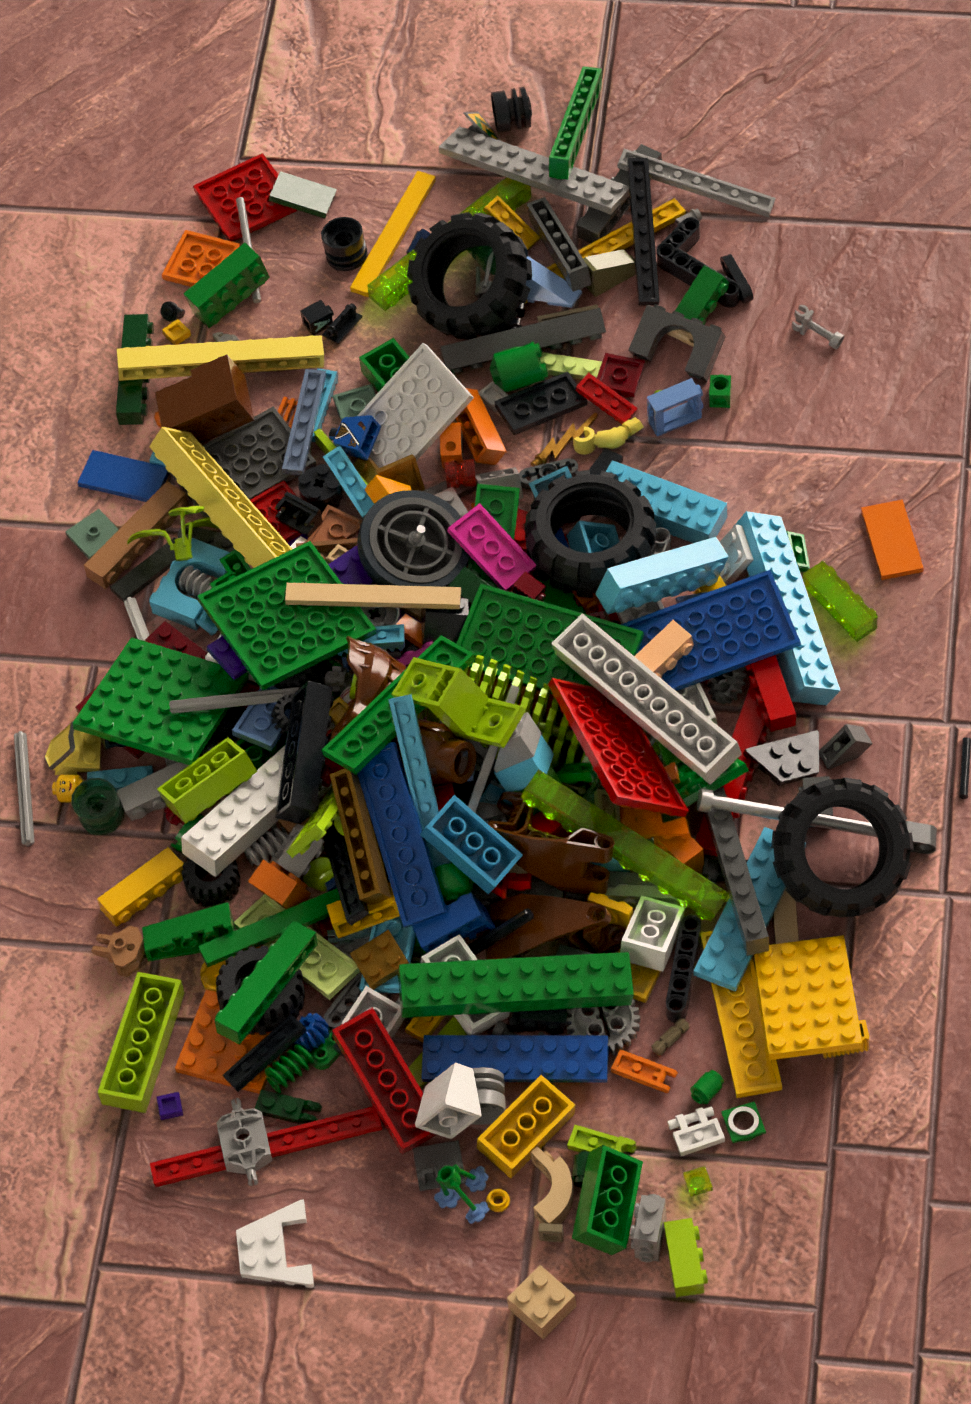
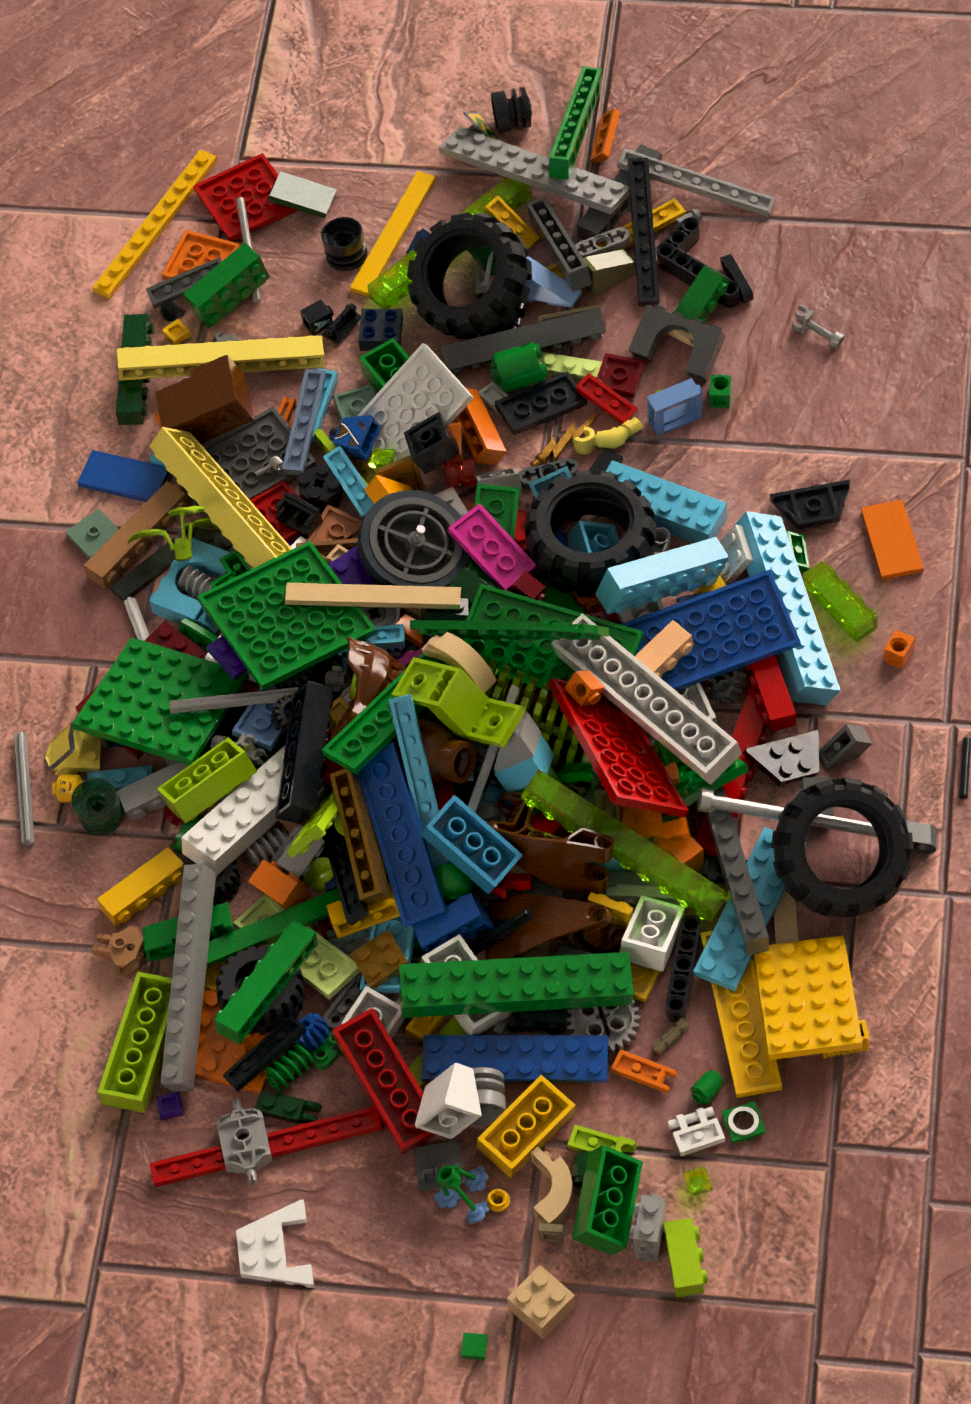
none -> yellow plate [92,149,218,299]
none -> dark grey plate [146,257,222,309]
none -> light grey brick [160,864,216,1092]
none -> green plate [179,618,218,653]
none -> light grey bar [211,734,268,765]
none -> light grey hand [255,456,283,477]
none -> black brick [358,309,403,351]
none -> clear neon green plate [369,448,396,469]
none -> black slope [404,412,460,474]
none -> green plate [410,620,609,641]
none -> tan arch [421,632,497,693]
none -> green tile [461,1333,488,1360]
none -> orange brick [564,670,605,706]
none -> light grey beam [575,227,630,258]
none -> orange plate [590,108,620,165]
none -> black wing [770,479,850,529]
none -> orange brick [883,630,915,669]

